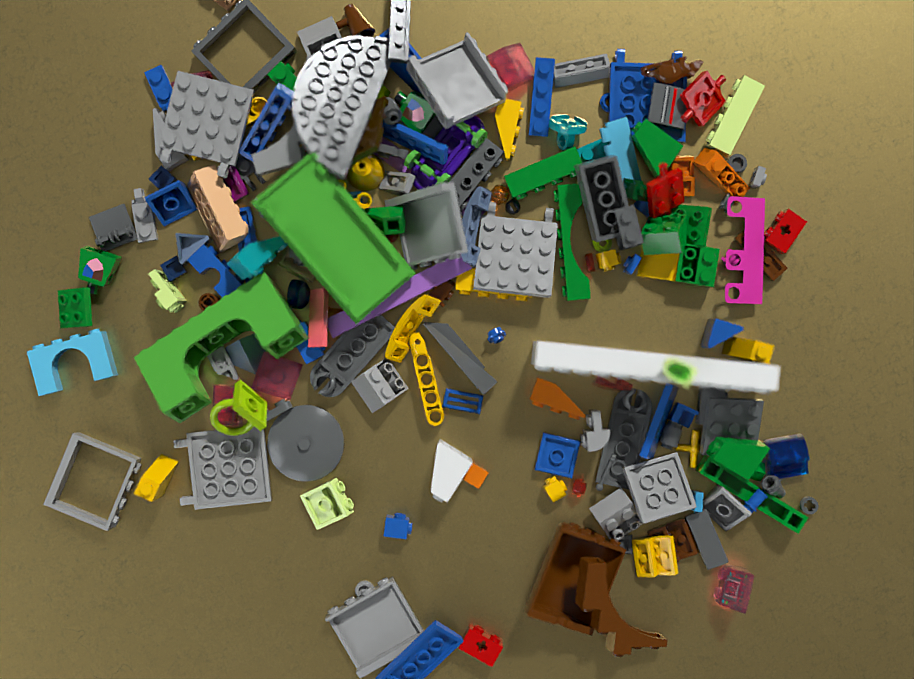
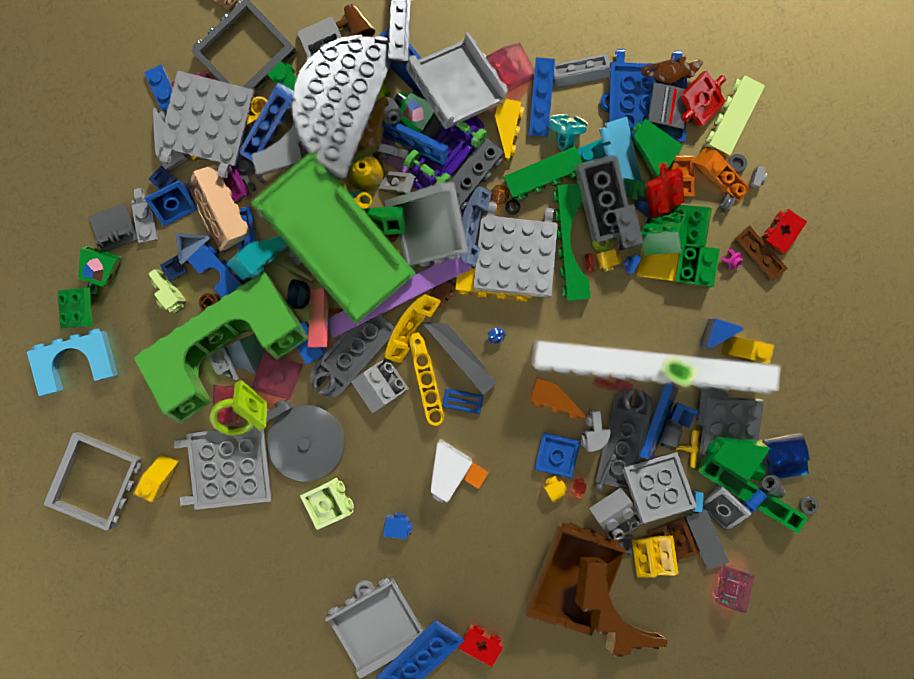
dark pink piece [725,197,765,304] -> none

